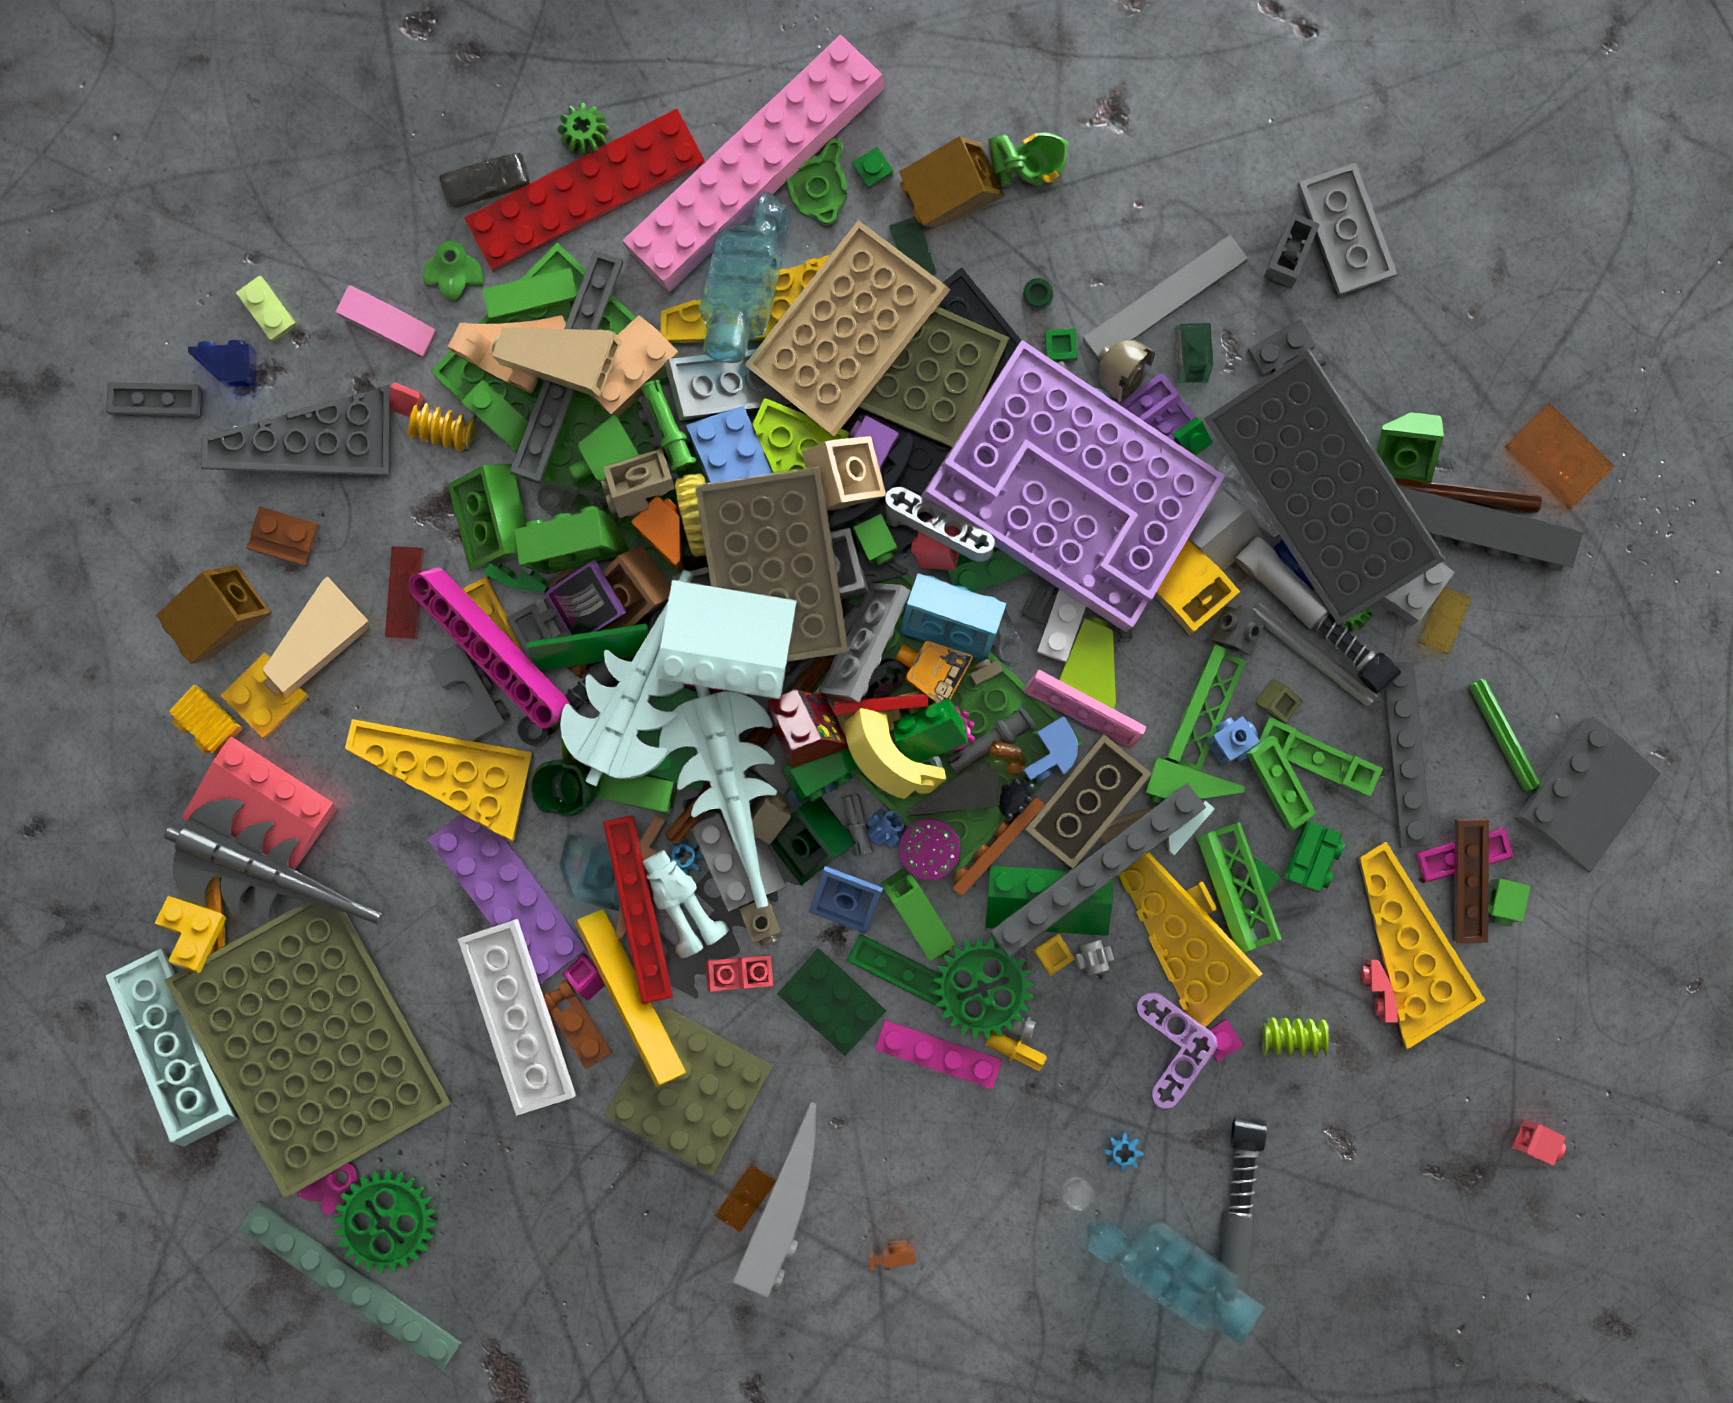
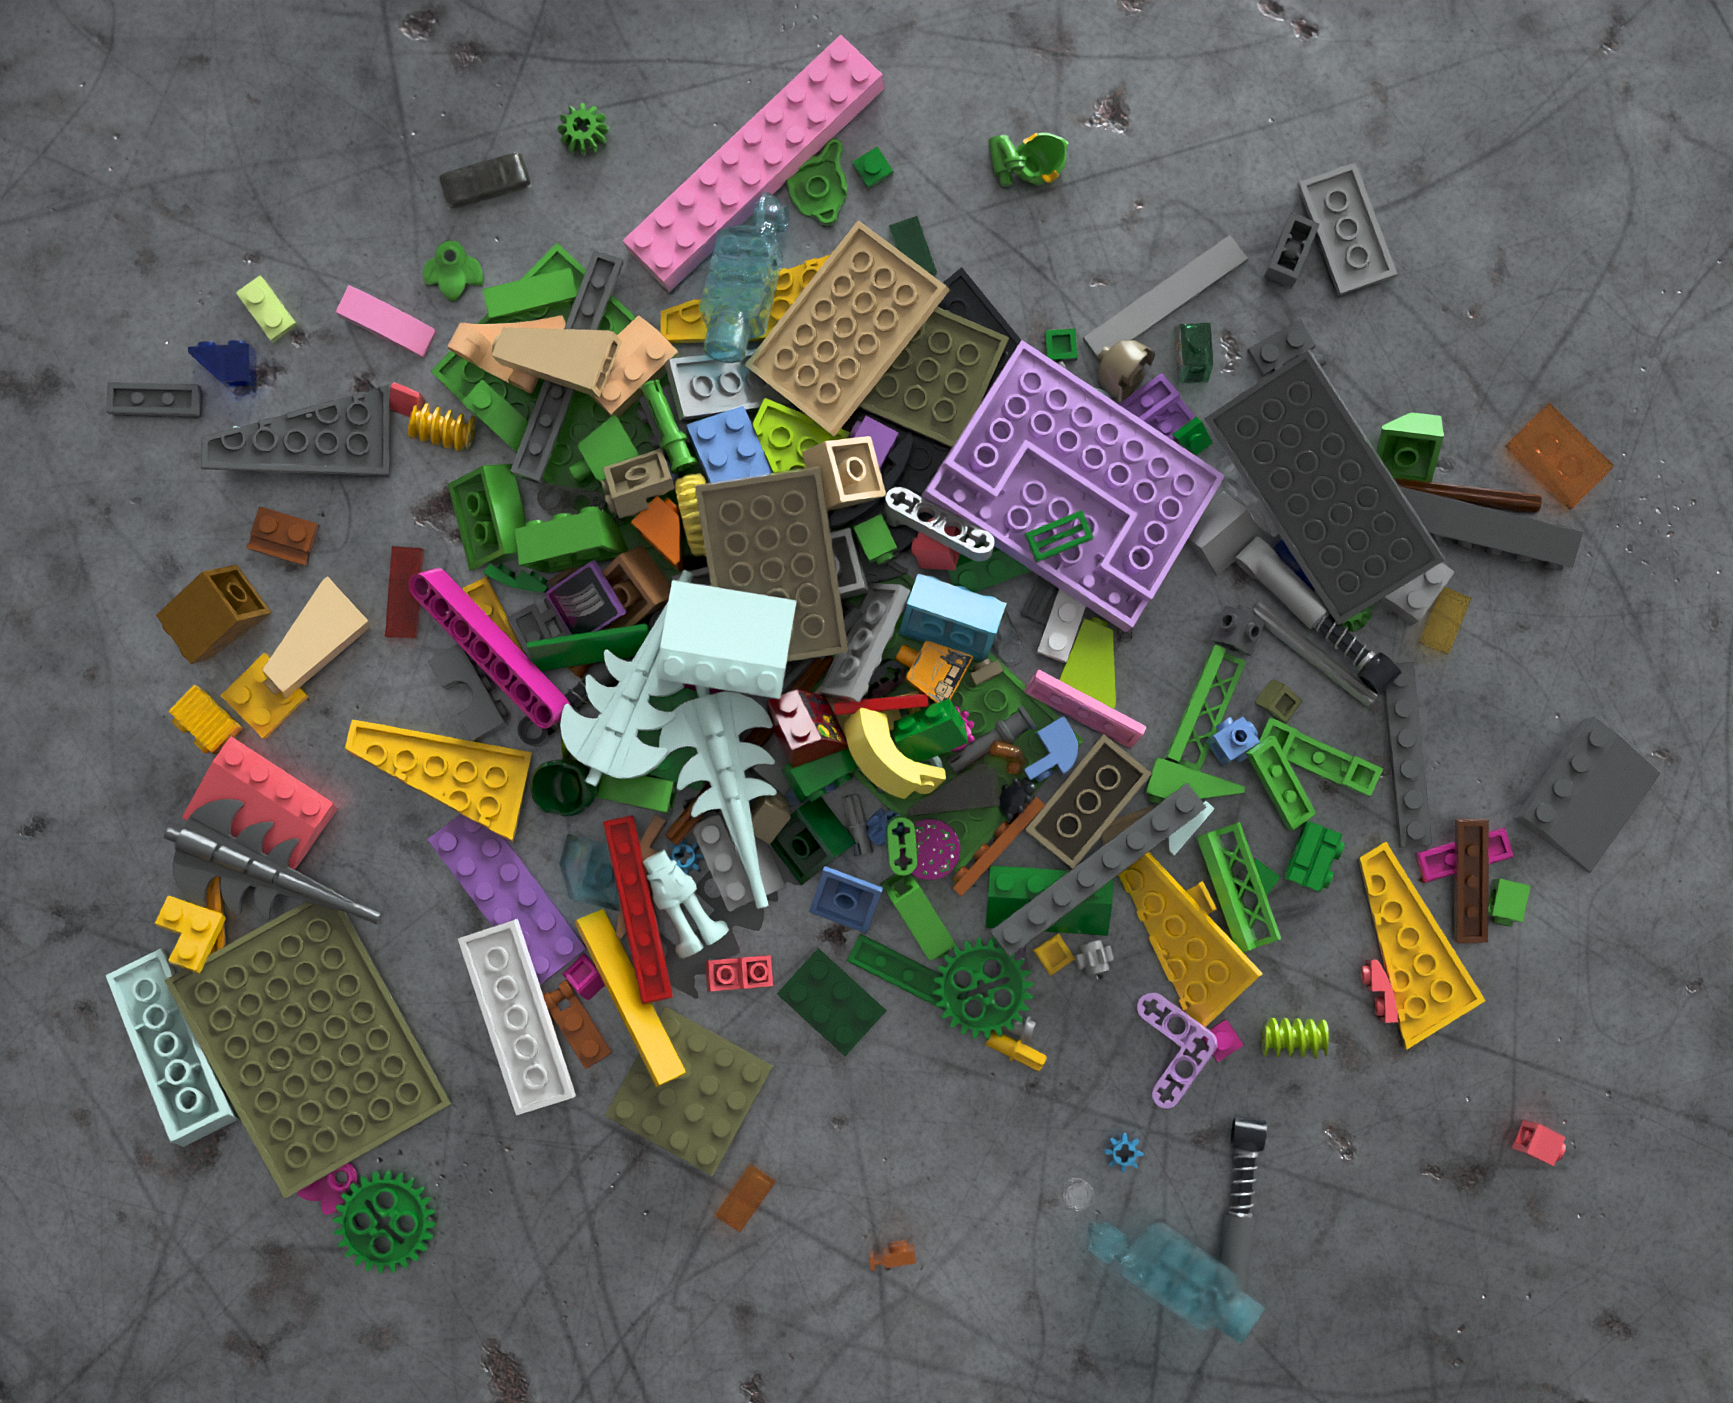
sand green plate [239,1201,462,1371] -> none
red plate [464,108,705,272] -> none
light grey slope [733,1102,817,1298] -> none
dark tan brick [739,897,782,947] -> none
dark pink plate [875,1020,1002,1089] -> none
pearl gold slope [899,136,1005,228] -> none
dark green tile [1023,278,1053,310] -> none
yellow slope [1154,539,1240,636] -> none
bright green axle [1469,679,1540,792] -> none
none -> bright green beam [885,815,917,876]
none -> green tile [1024,510,1094,563]

